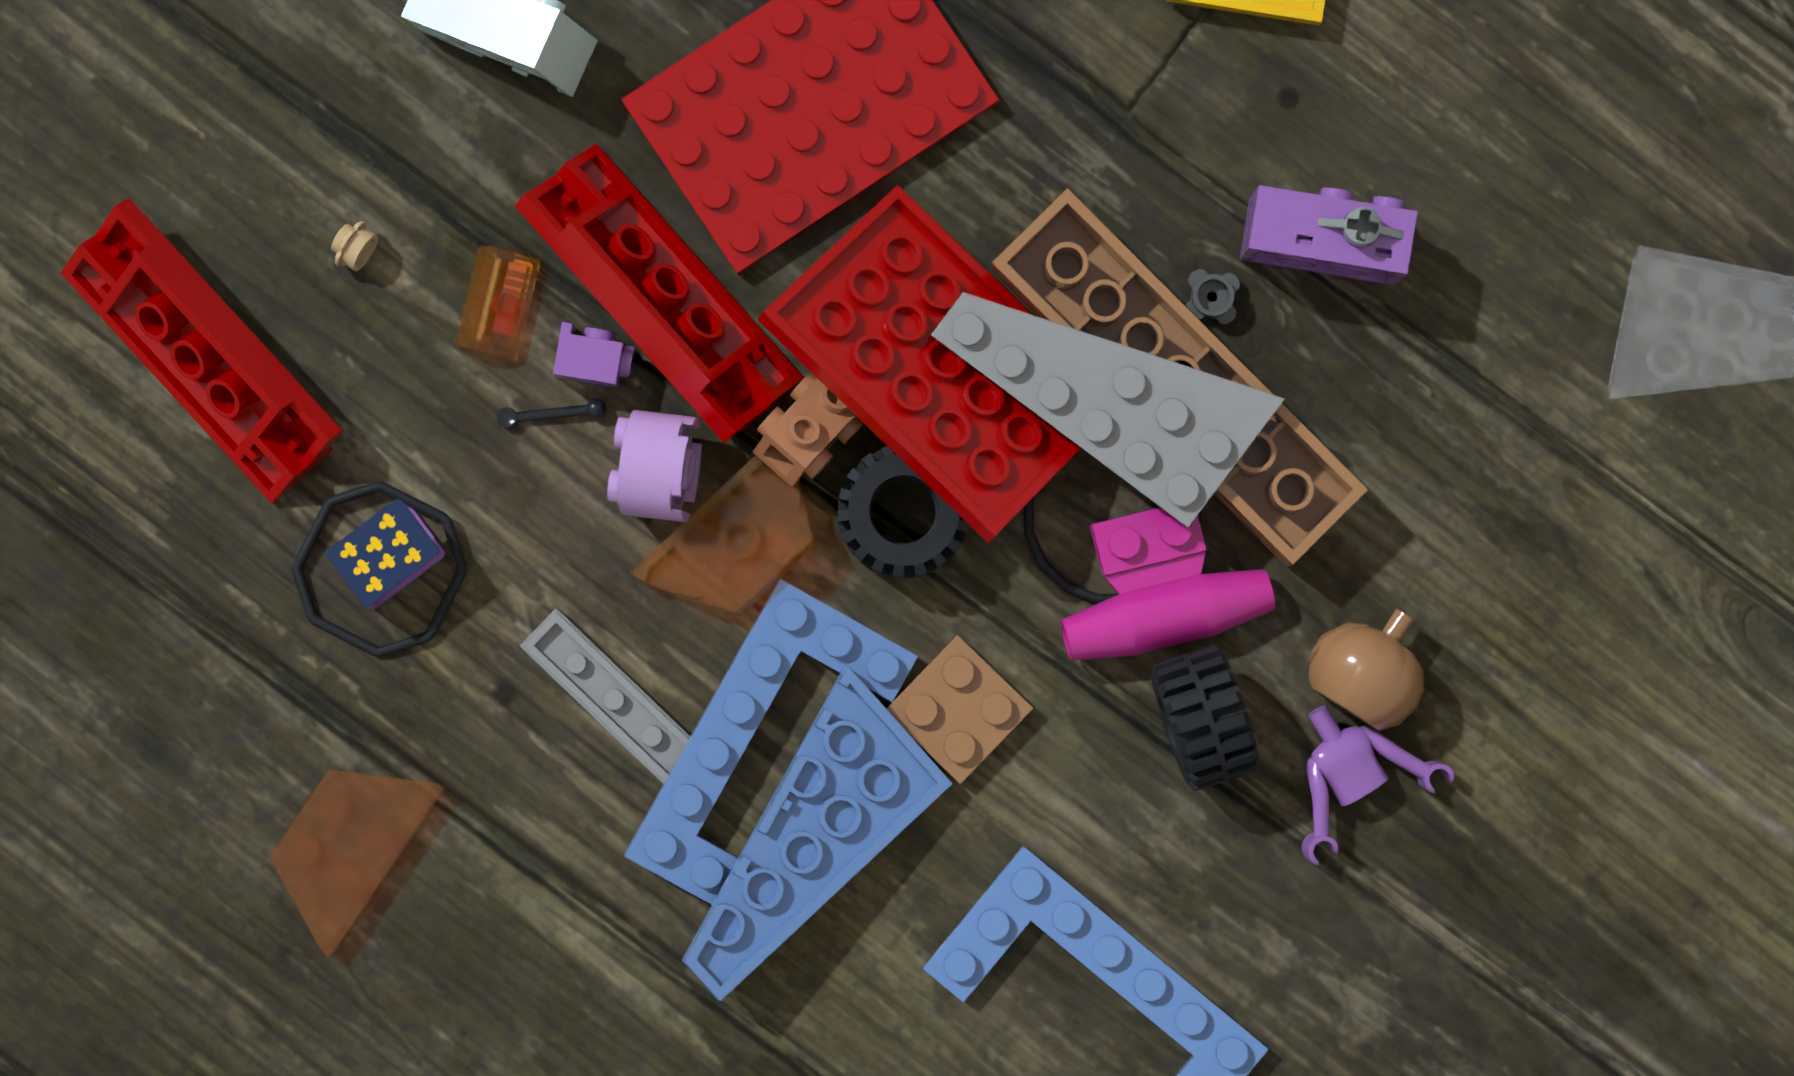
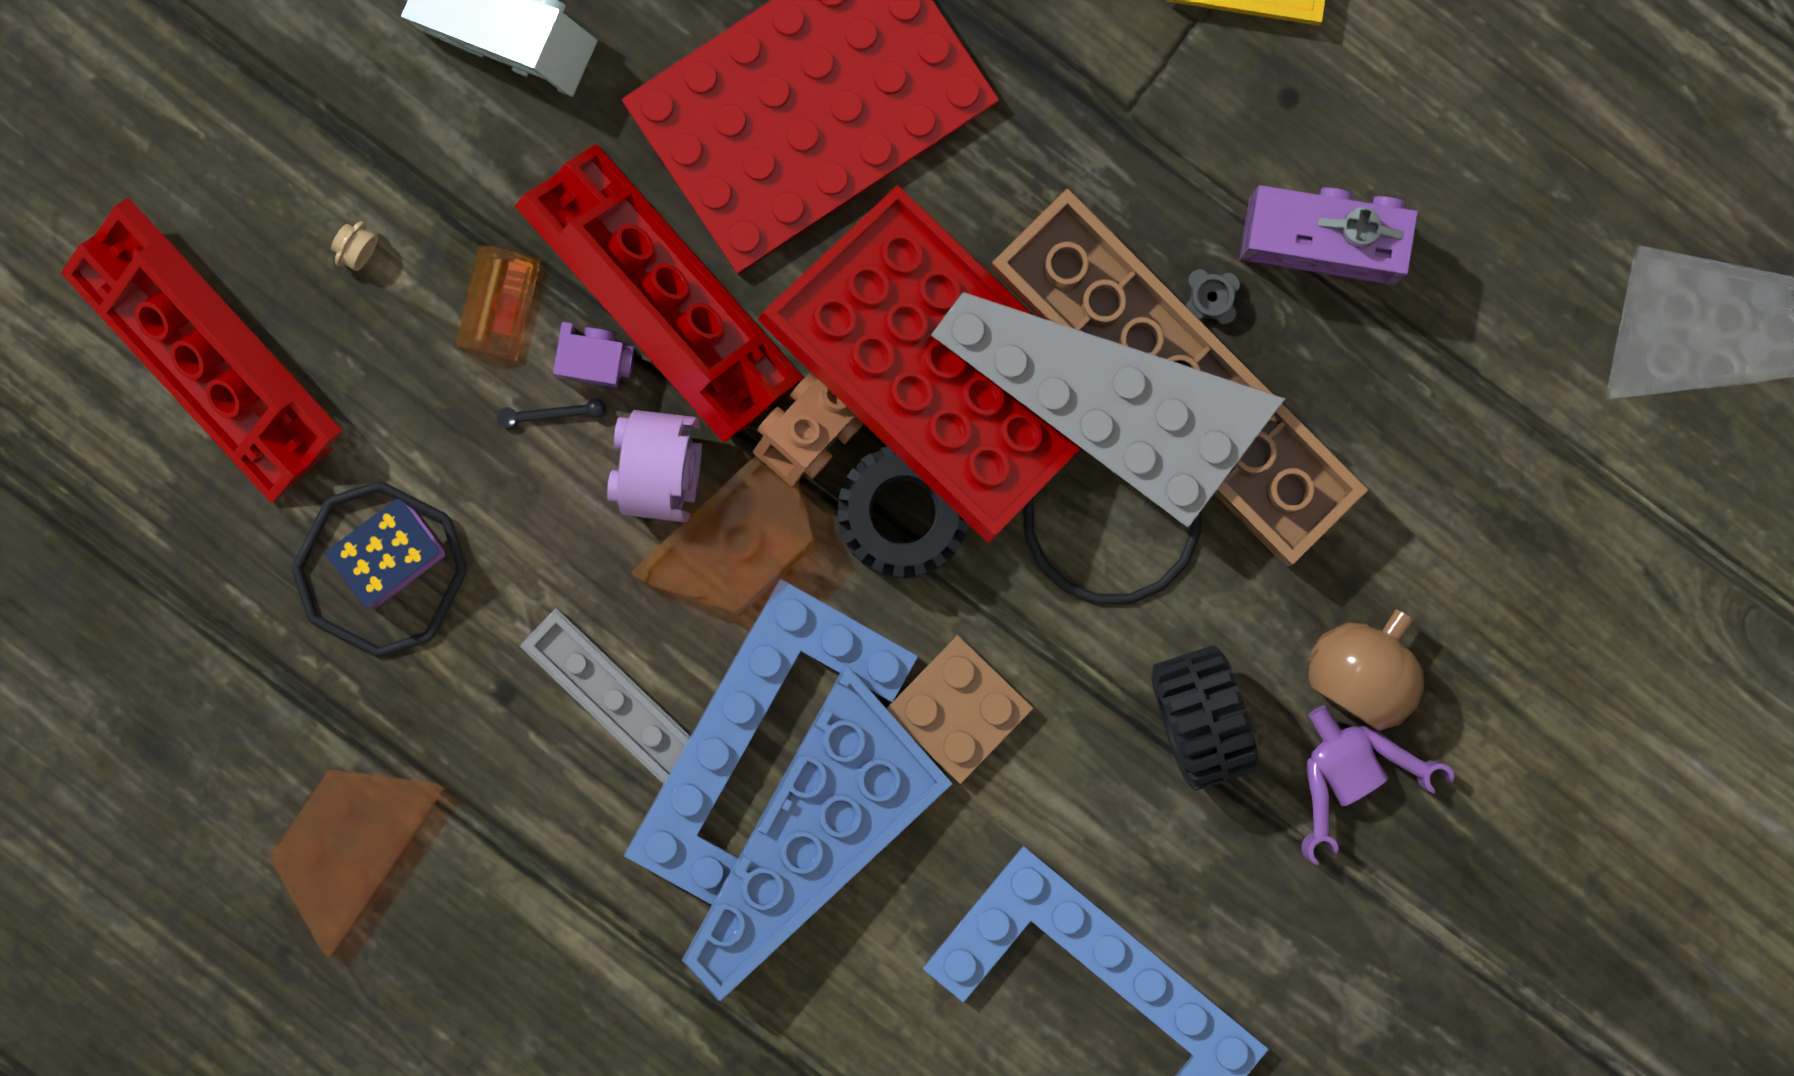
dark pink plate [1060,507,1275,661] -> none

